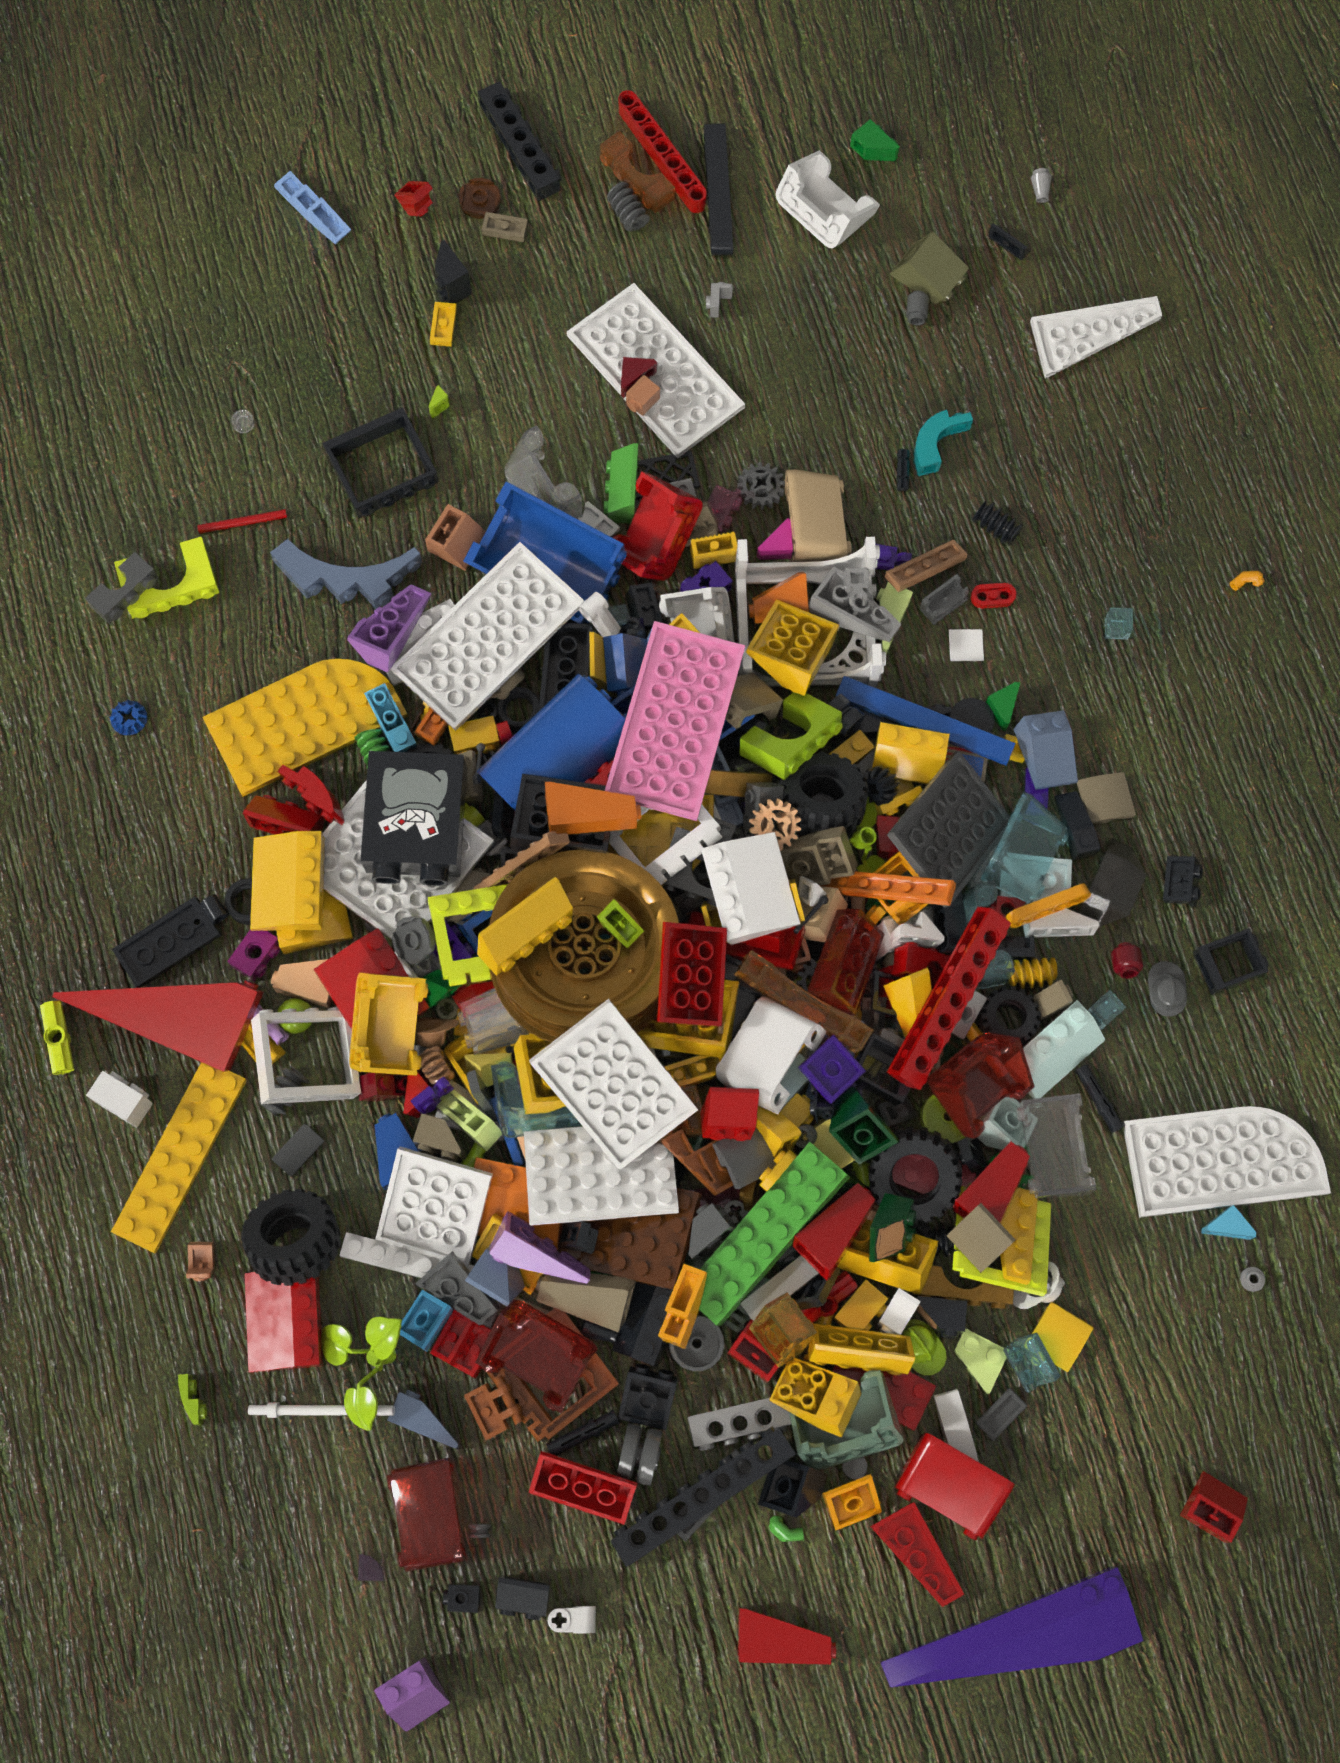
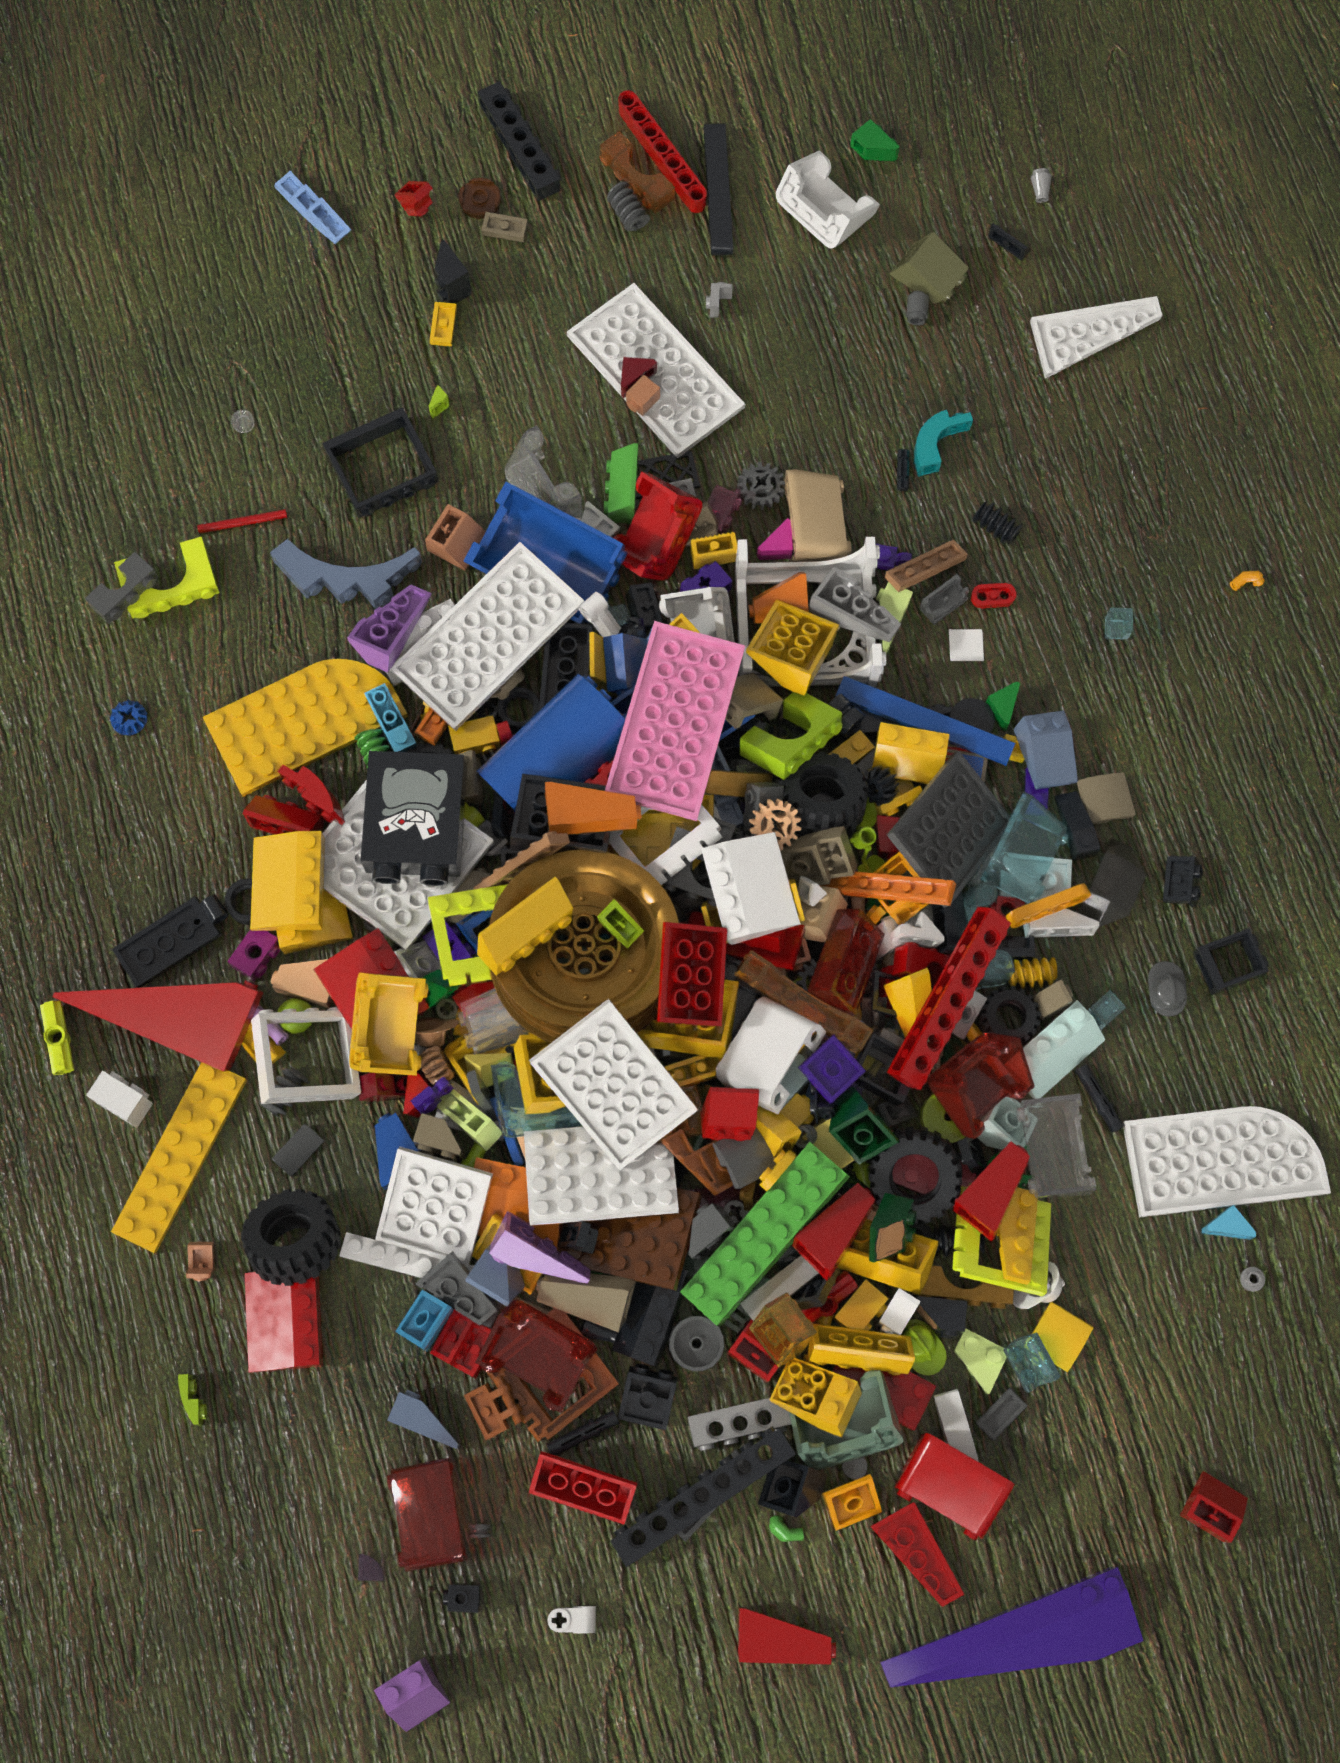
white bar [248,1402,395,1418] -> none
lime plant [321,1316,402,1431] -> none
dark grey tile [392,916,436,964] -> none
dark grey hinge [472,743,485,784] -> none
black slope [495,1576,552,1621] -> none
dark grey wheel [617,1423,662,1486] -> none
light orange slope [658,1264,707,1349] -> none
black hinge [793,895,829,934] -> none
light grey plate [844,568,869,606] -> none
dark tan slope [947,1203,1015,1273] -> none
dark red head [1111,942,1143,979] -> none

